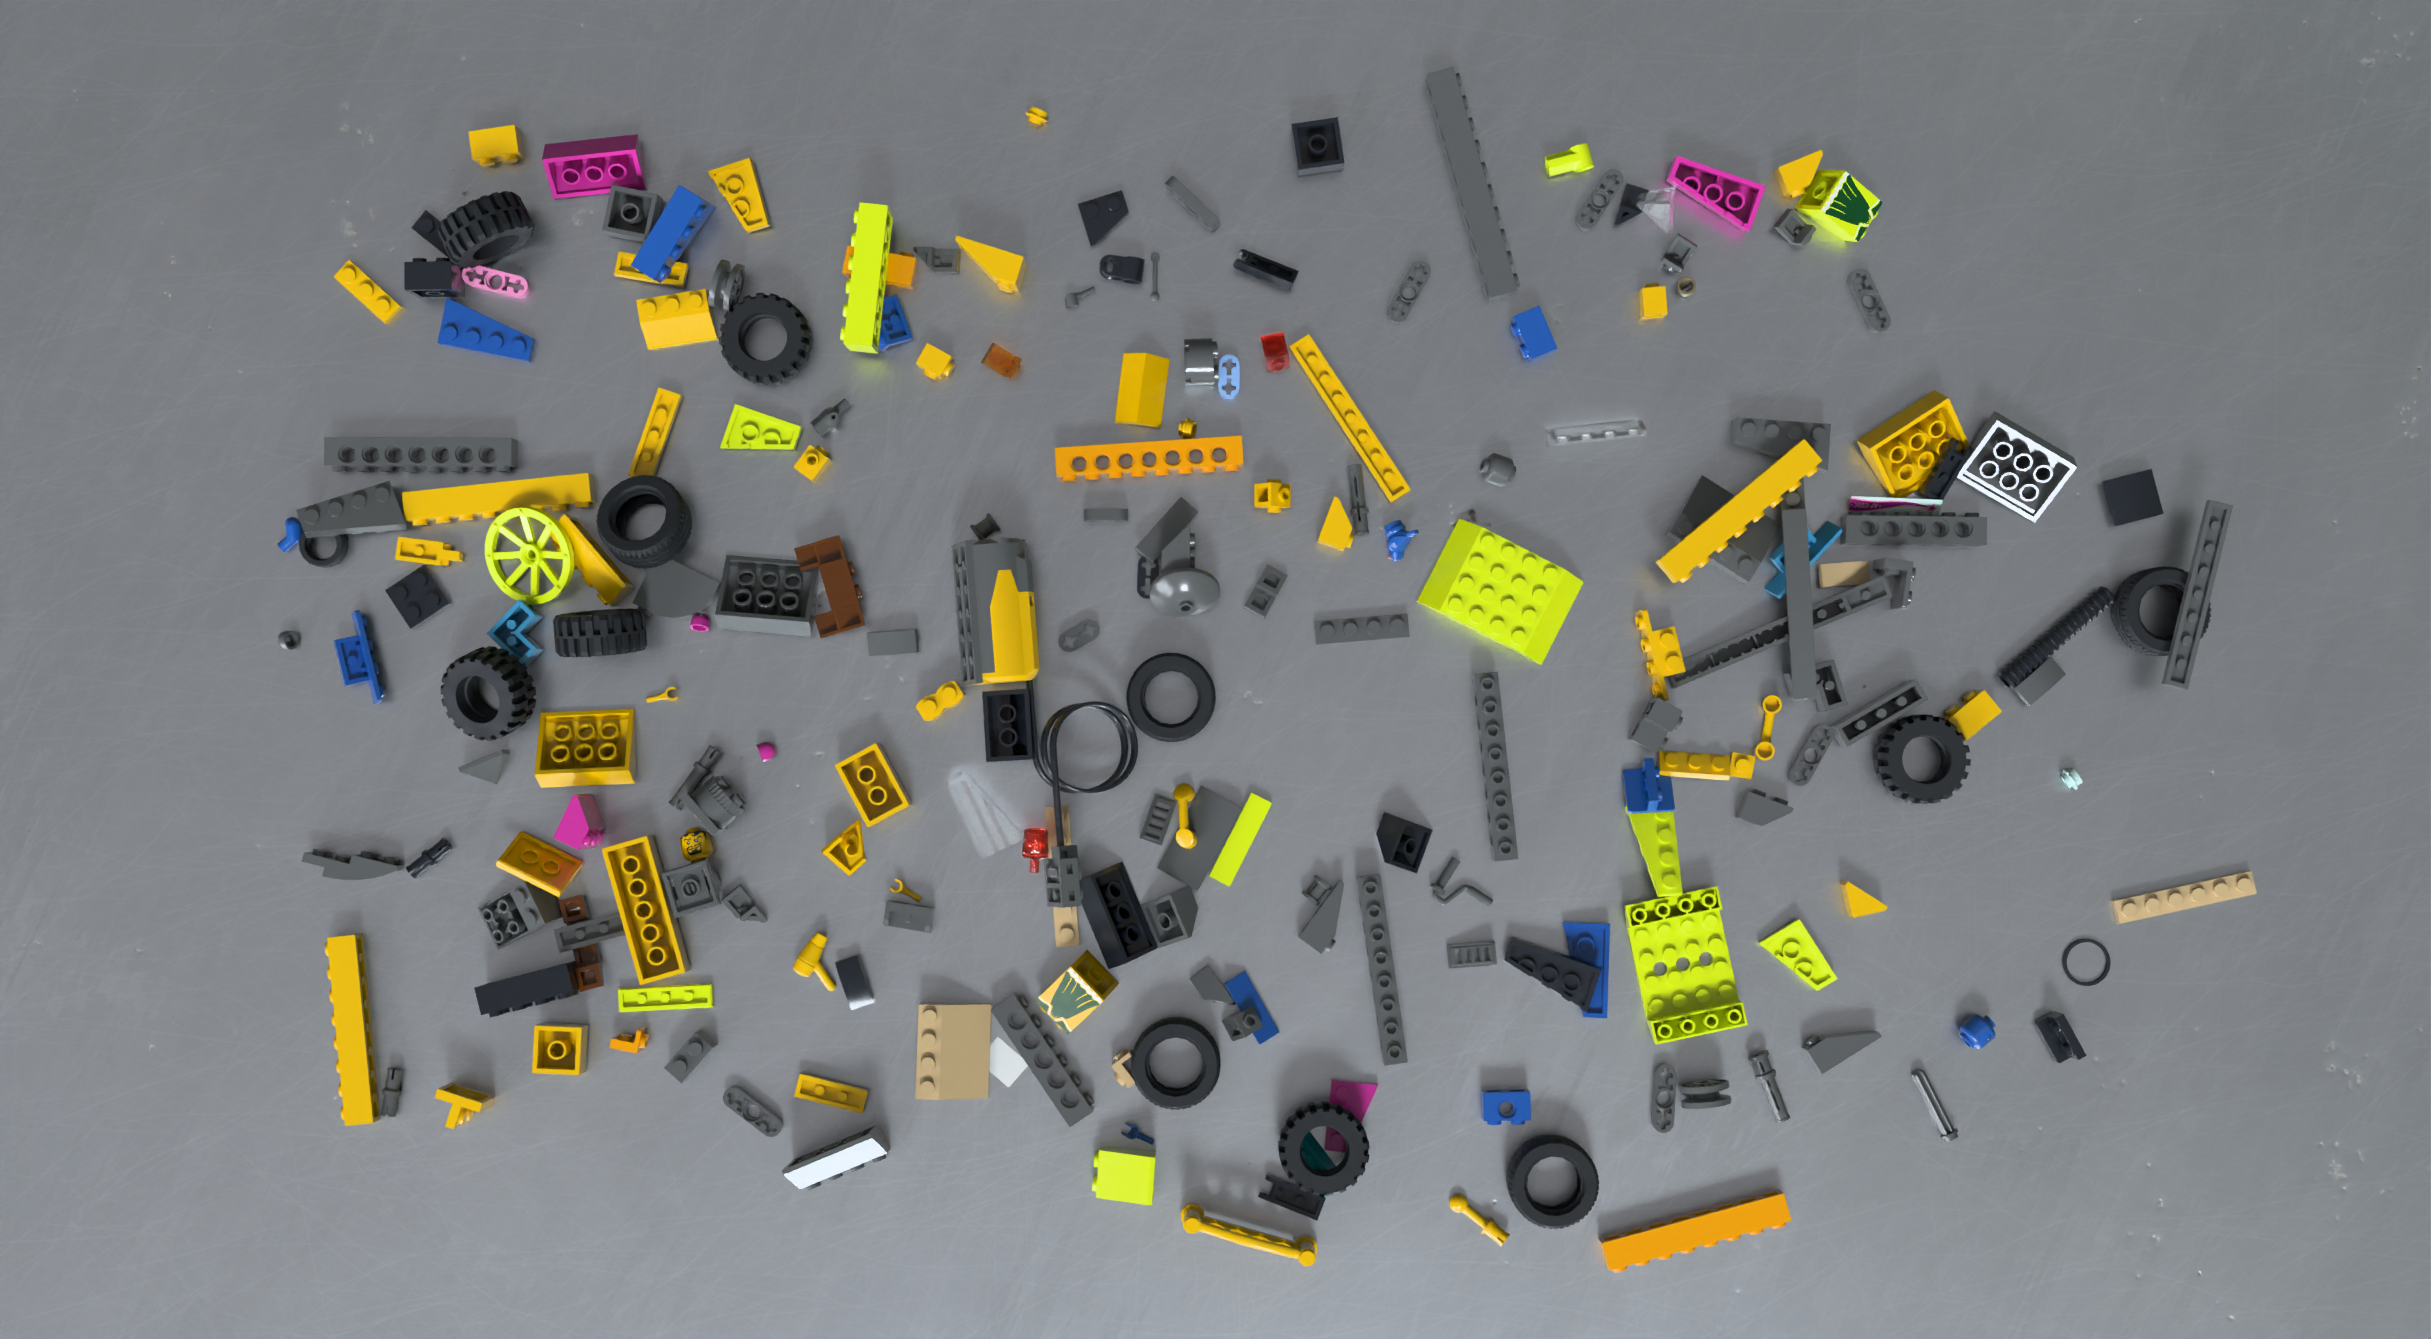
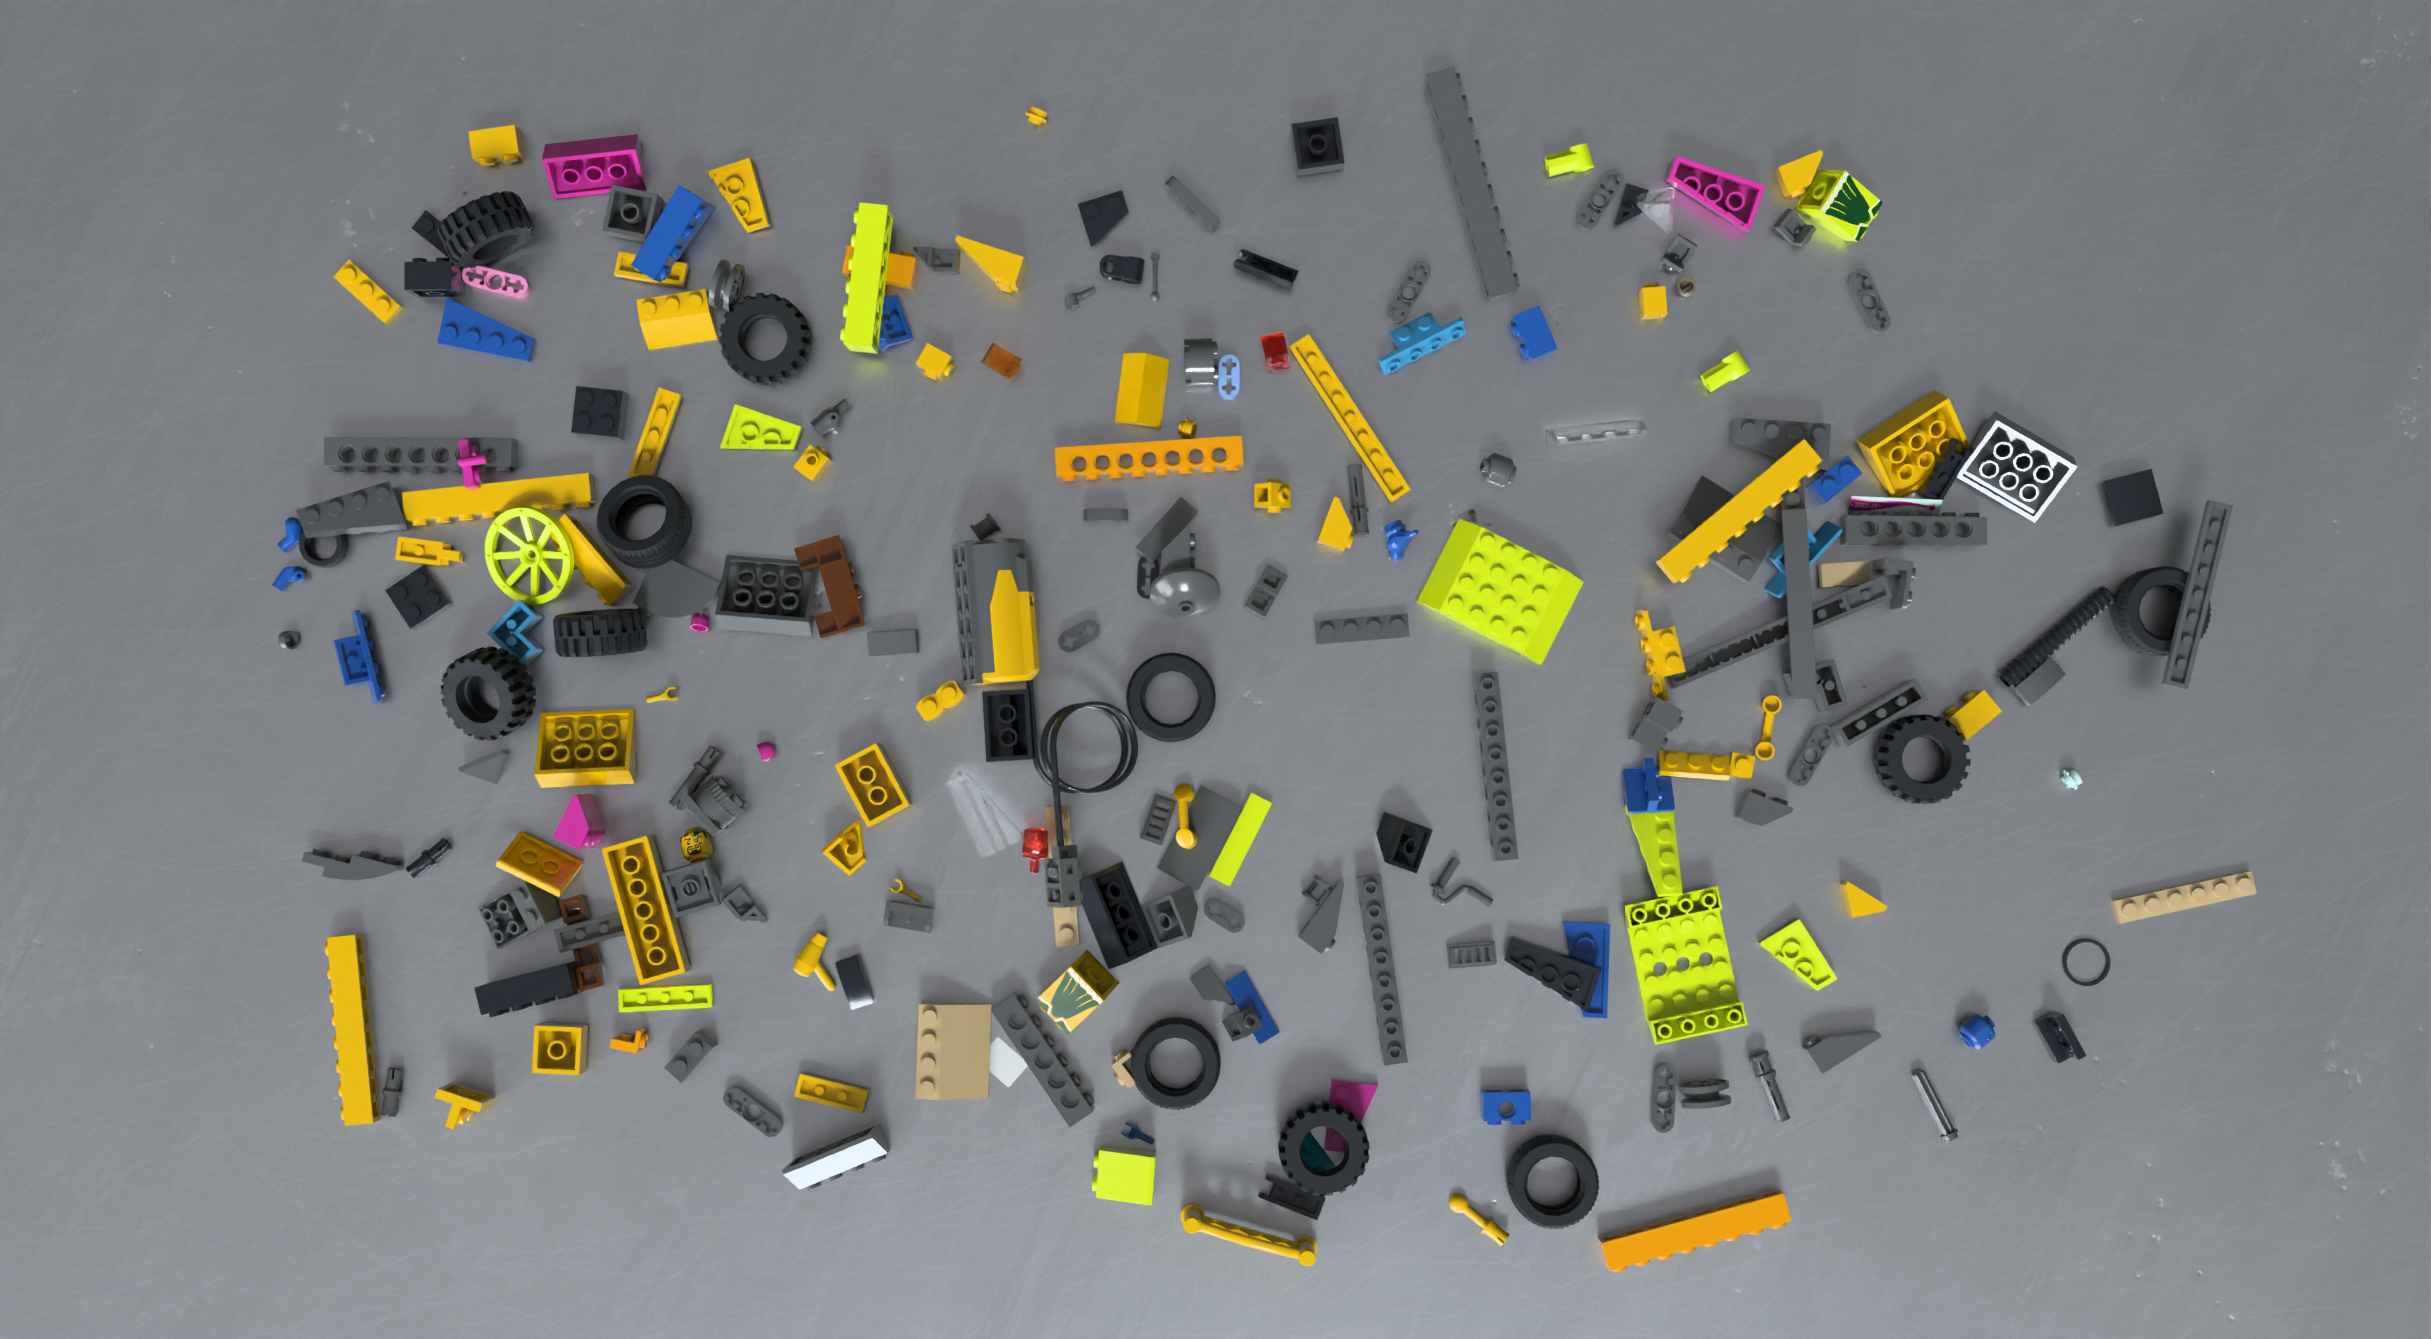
none -> blue arm [272,566,306,591]
none -> dark pink plate [458,439,488,490]
none -> black brick [571,386,629,441]
none -> dark grey beam [1204,899,1245,933]
none -> dark azure bracket [1378,312,1467,375]
none -> neon yellow piece [1700,350,1751,393]
none -> blue brick [1805,455,1862,505]

